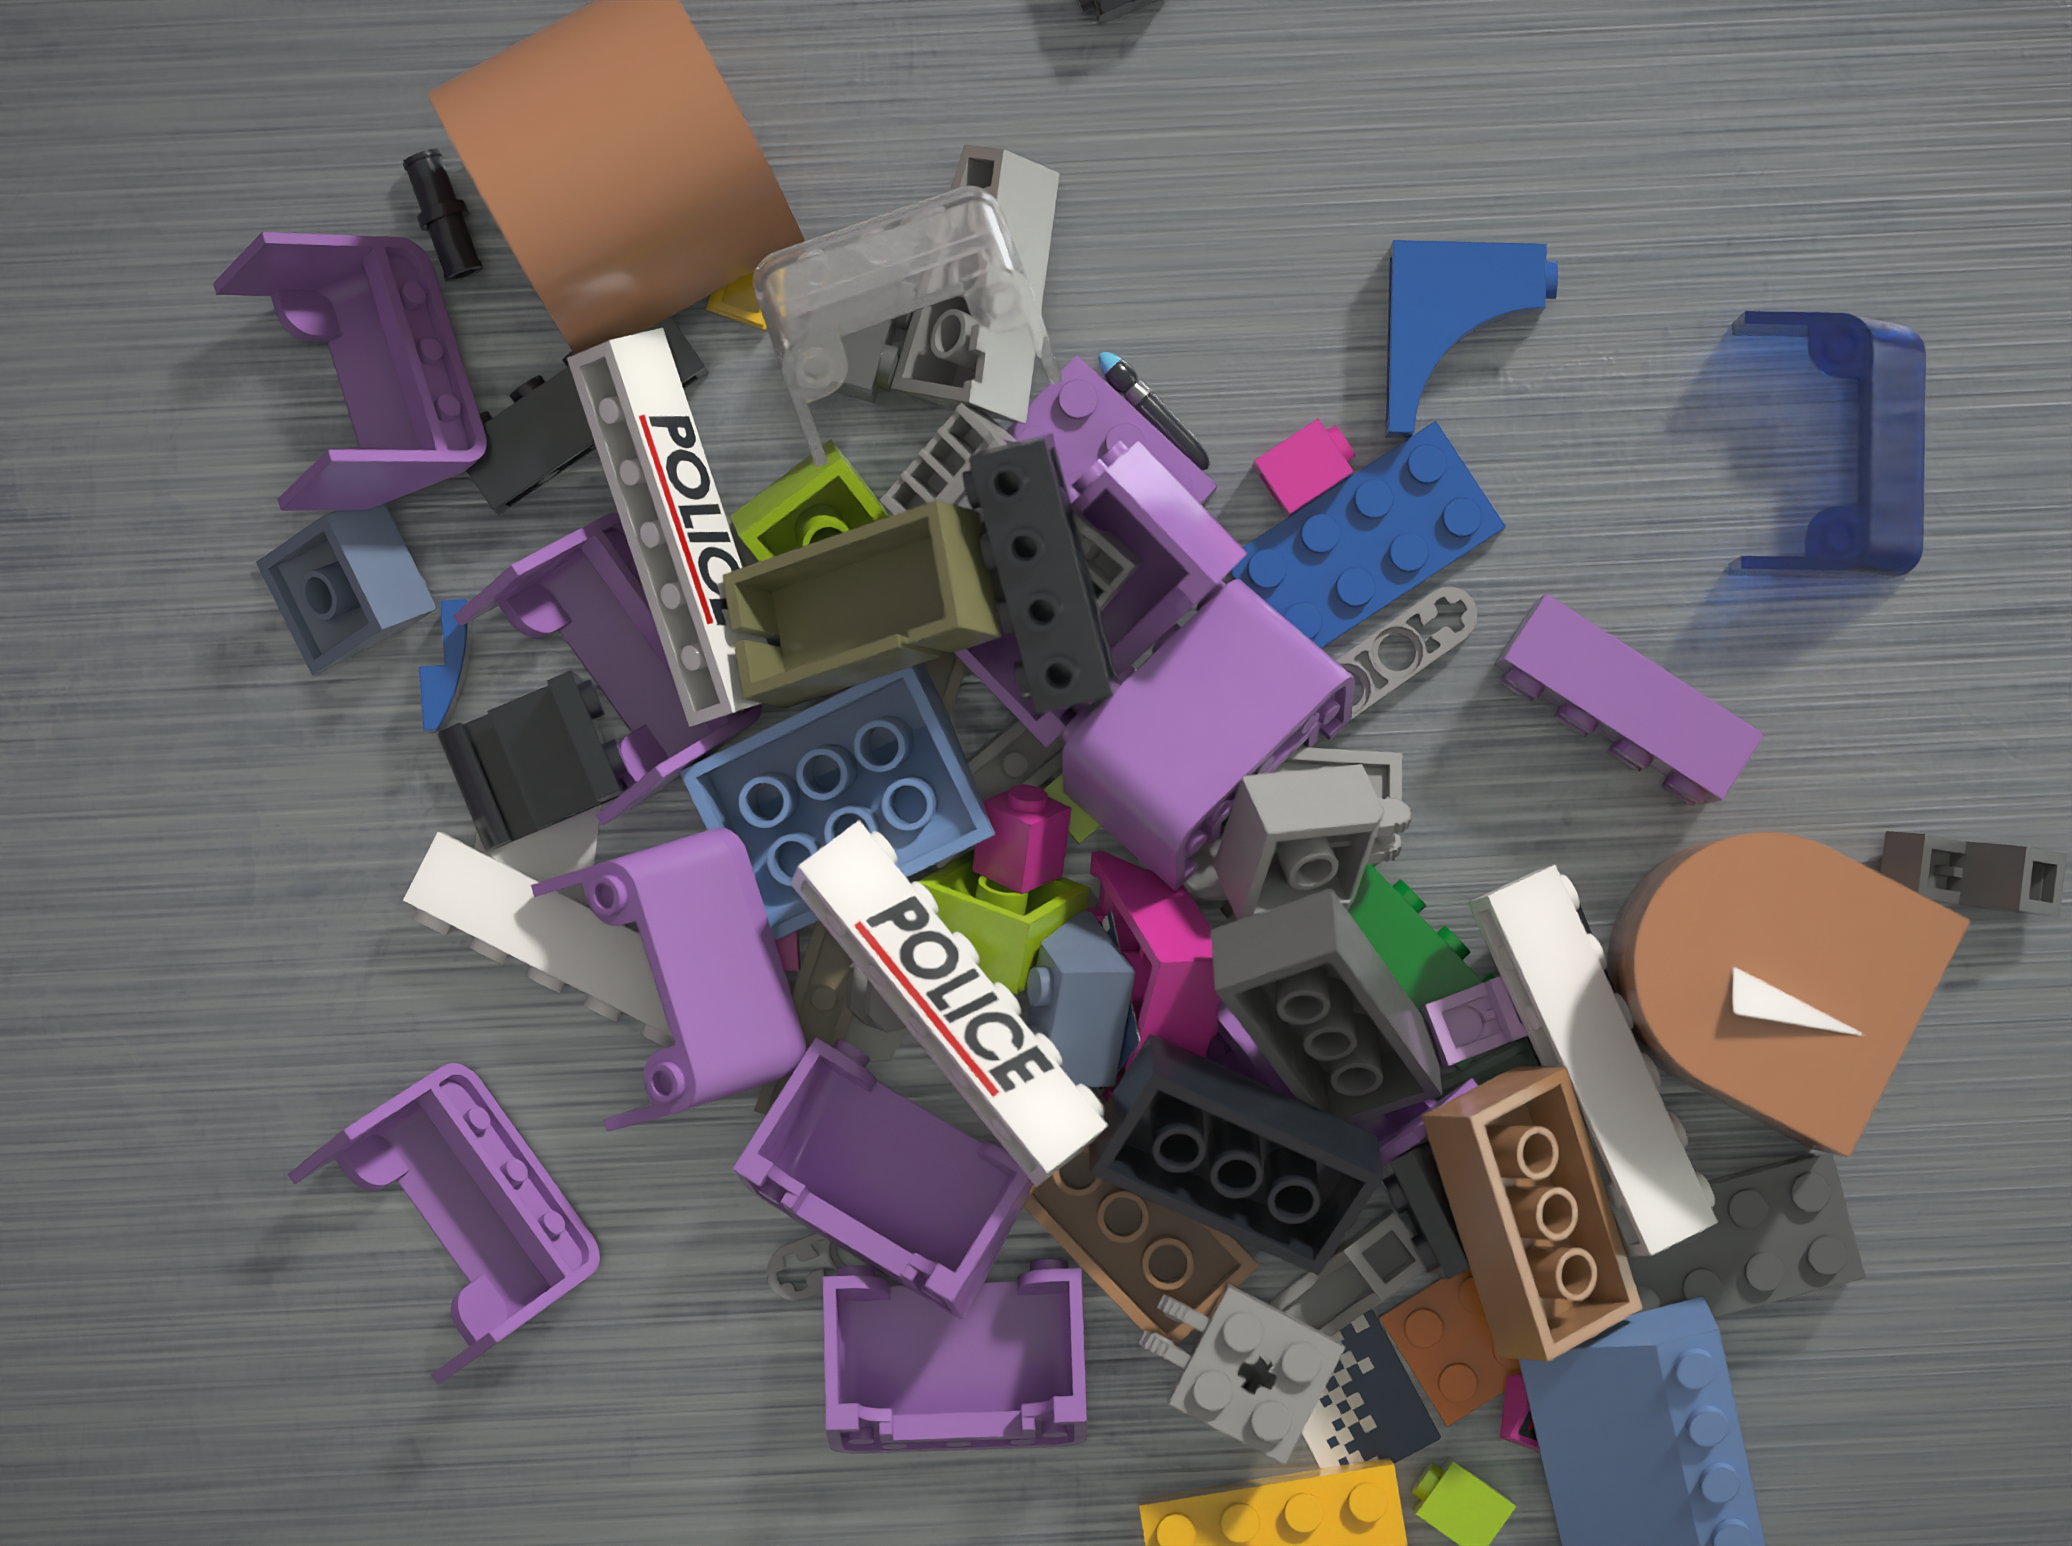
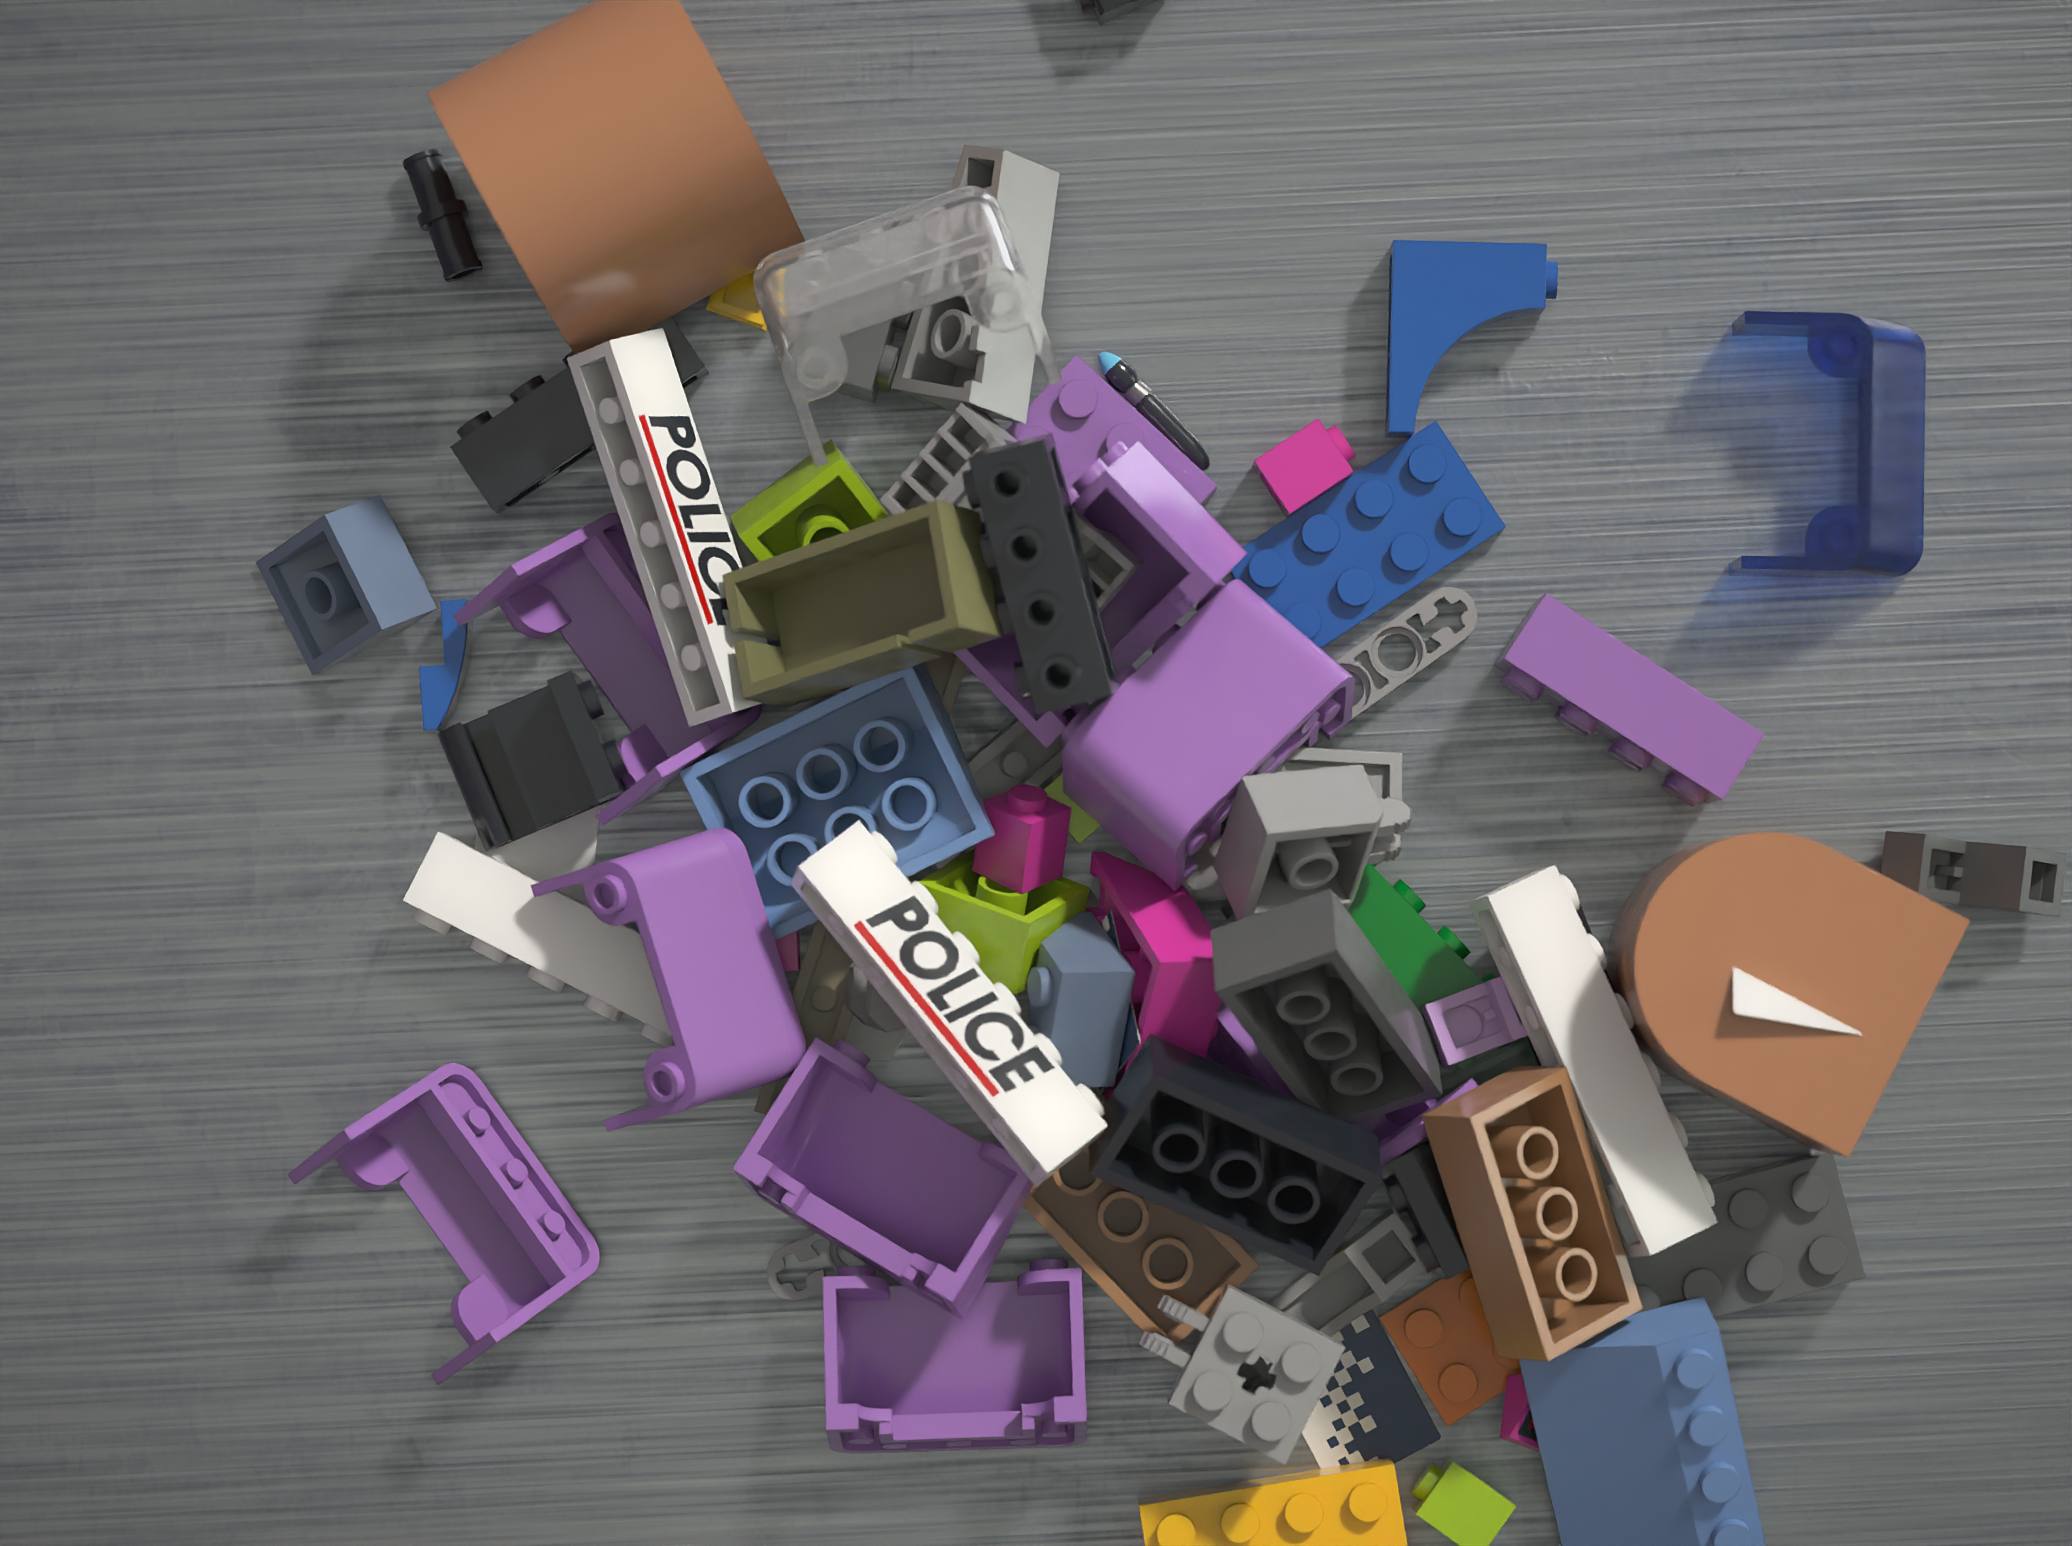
medium lavender windscreen [213,232,487,511] -> none

